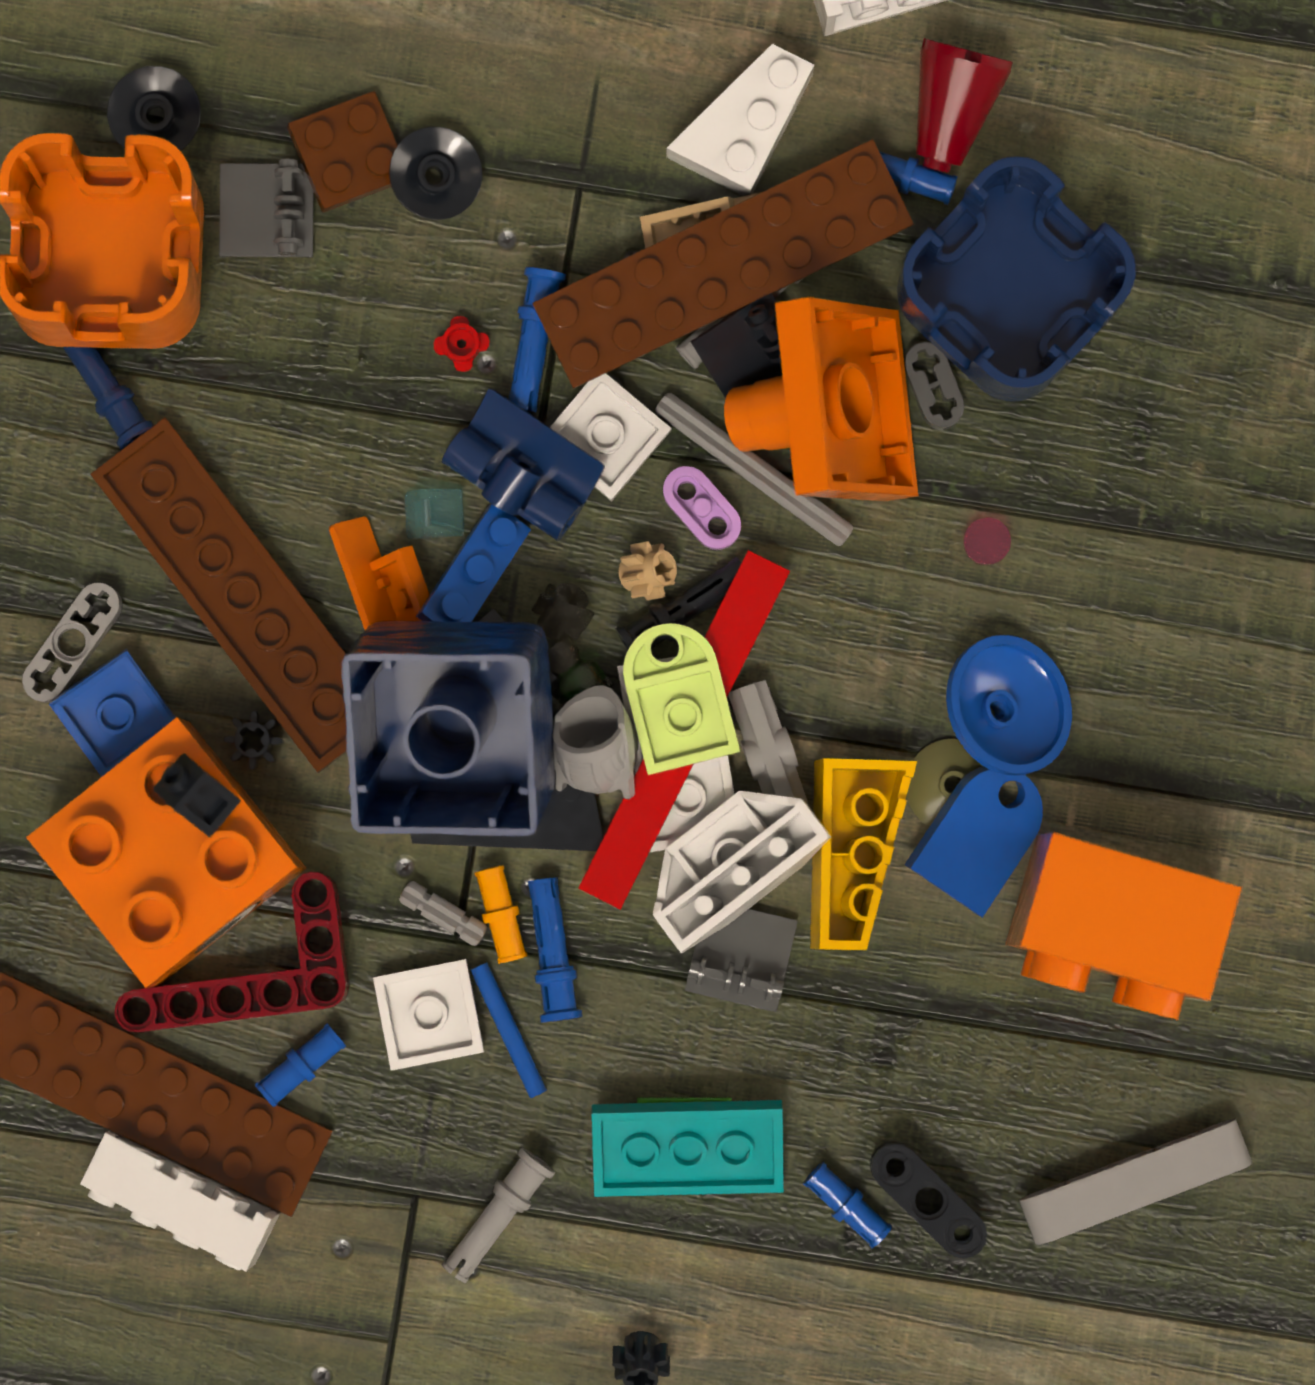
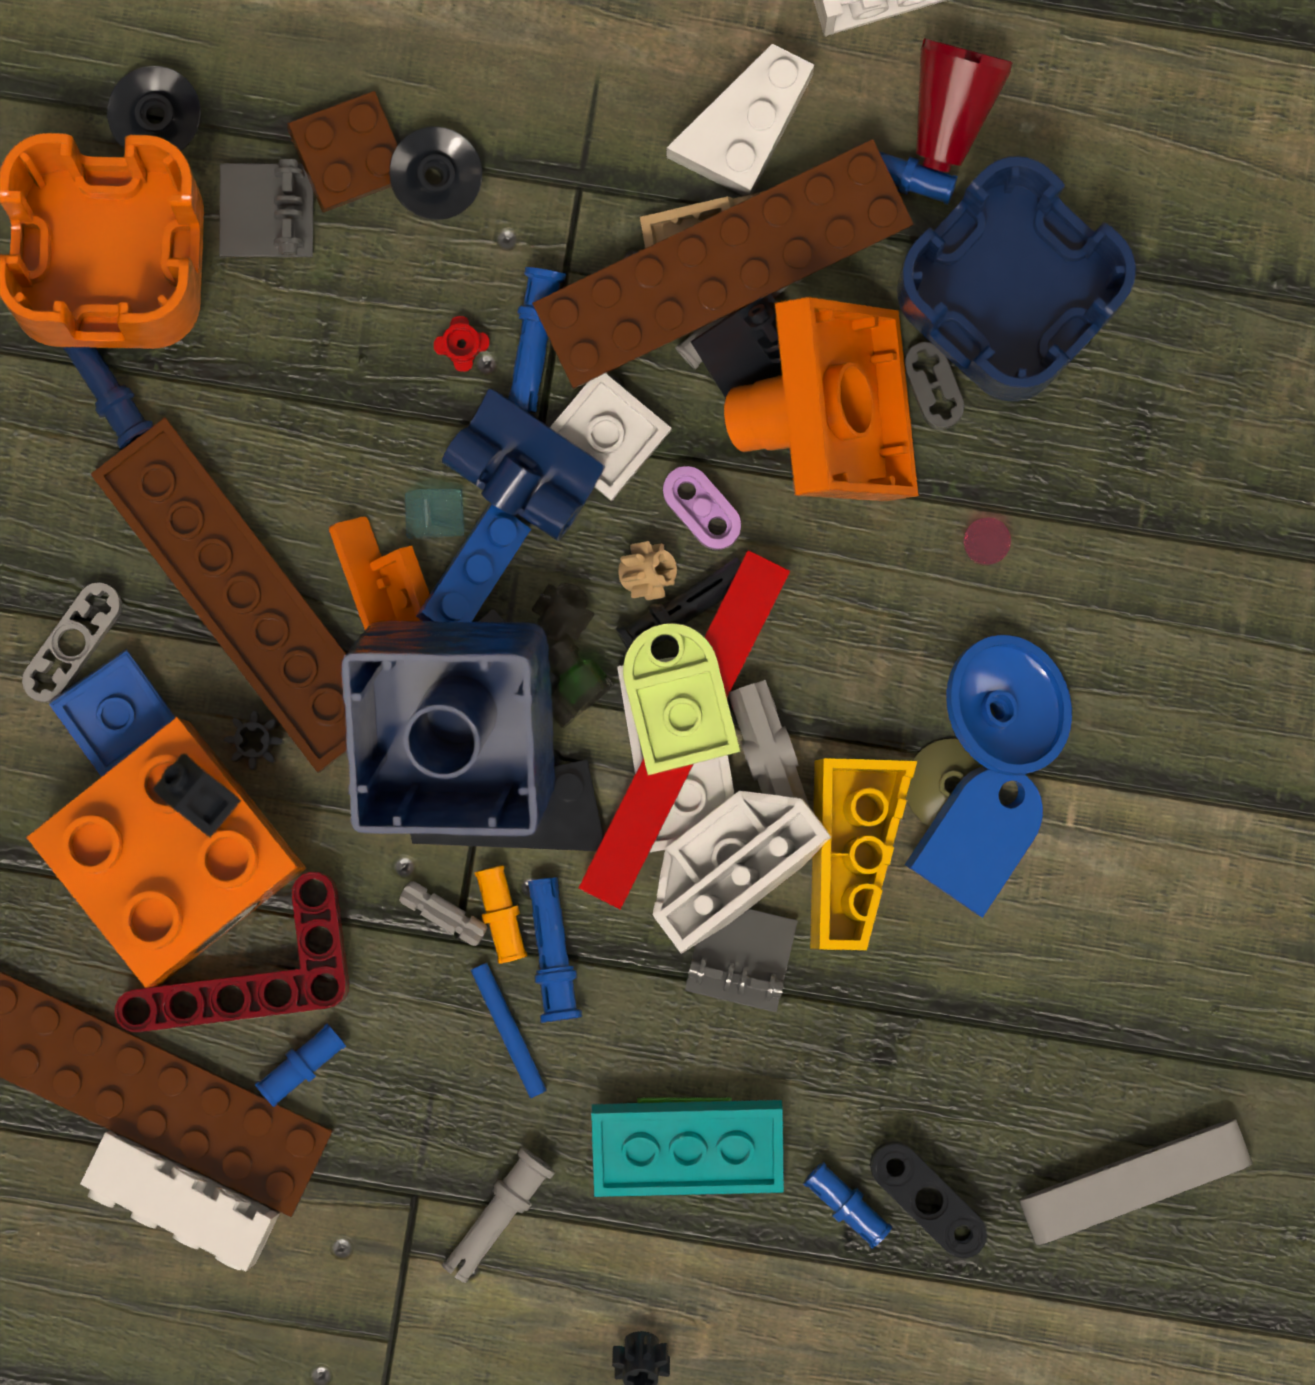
white plate [373,959,485,1071] -> none
light grey helmet [553,685,638,799] -> none
light grey axle [655,393,853,546] -> none
orange brick [1006,833,1242,1020] -> none

